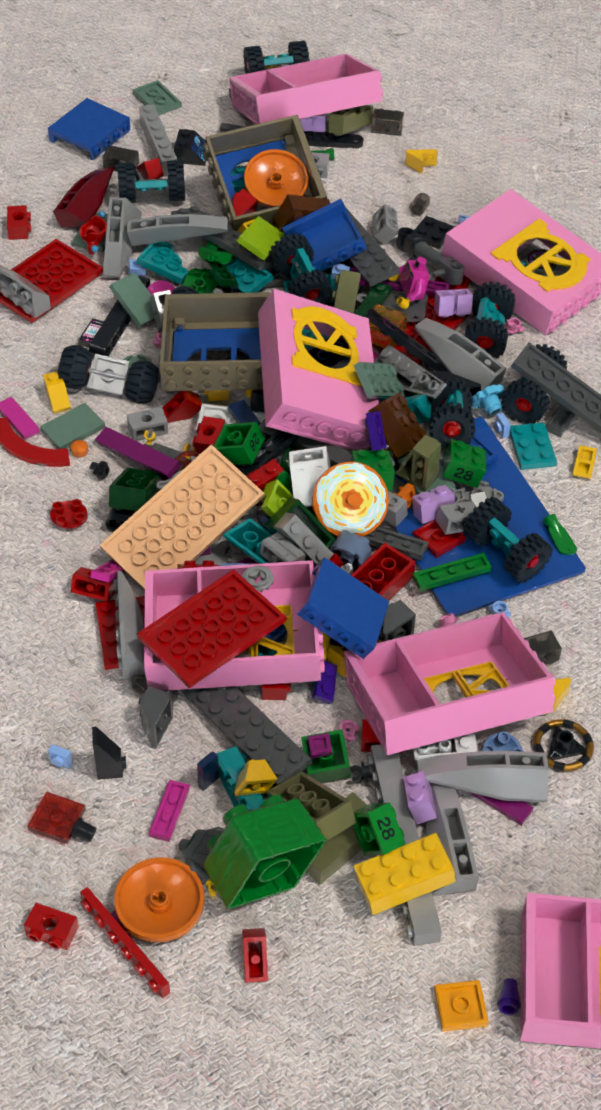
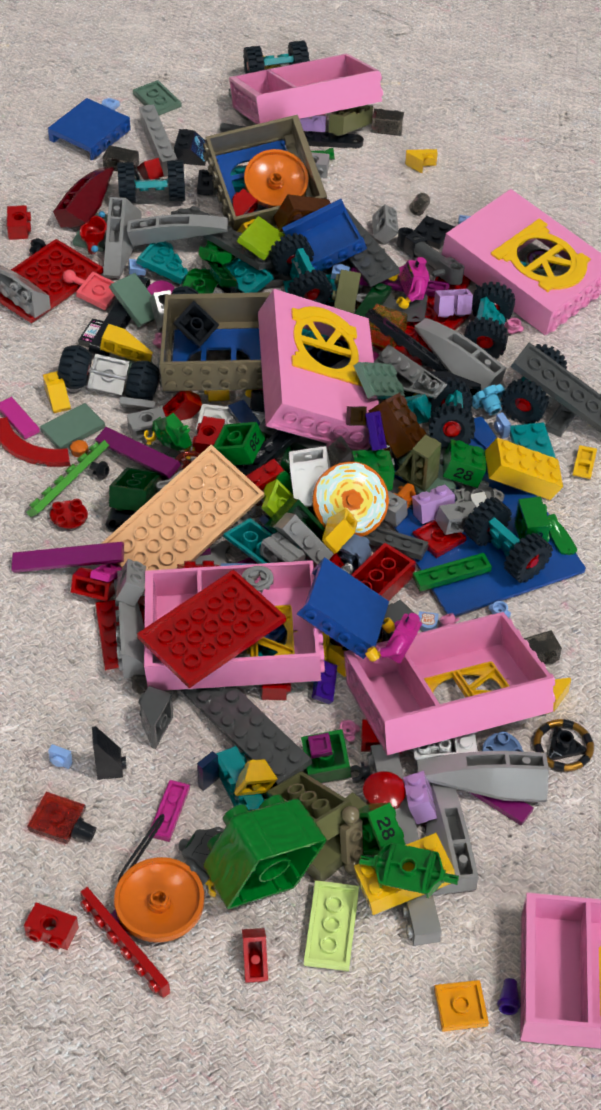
none -> magenta tile [12,542,124,573]
none -> bright green plate [26,440,109,517]
none -> black plate [29,238,46,255]
none -> coral plate [63,270,116,311]
none -> yellow slope [100,324,153,362]
none -> light blue tile [102,98,120,110]
none -> light grey brick [116,559,146,606]
none -> black piece [118,814,165,882]
none -> light grey tile [119,397,158,410]
none -> green plate [152,413,193,451]
none -> black slope [173,301,219,348]
none -> black plate [197,170,214,195]
none -> yellowish green plate [304,880,359,971]
none -> yellow slope [322,508,358,554]
none -> clear smoke brick [325,436,352,465]
none -> dark tan plate [340,806,364,875]
none -> dark brown plate [346,406,367,426]
none -> green plate [359,842,459,898]
none -> red dish [363,771,406,809]
none -> dark pink torso [365,613,422,664]
none -> tile [419,611,438,631]
none -> yellow brick [485,437,563,500]
none -> green brick [514,496,552,542]

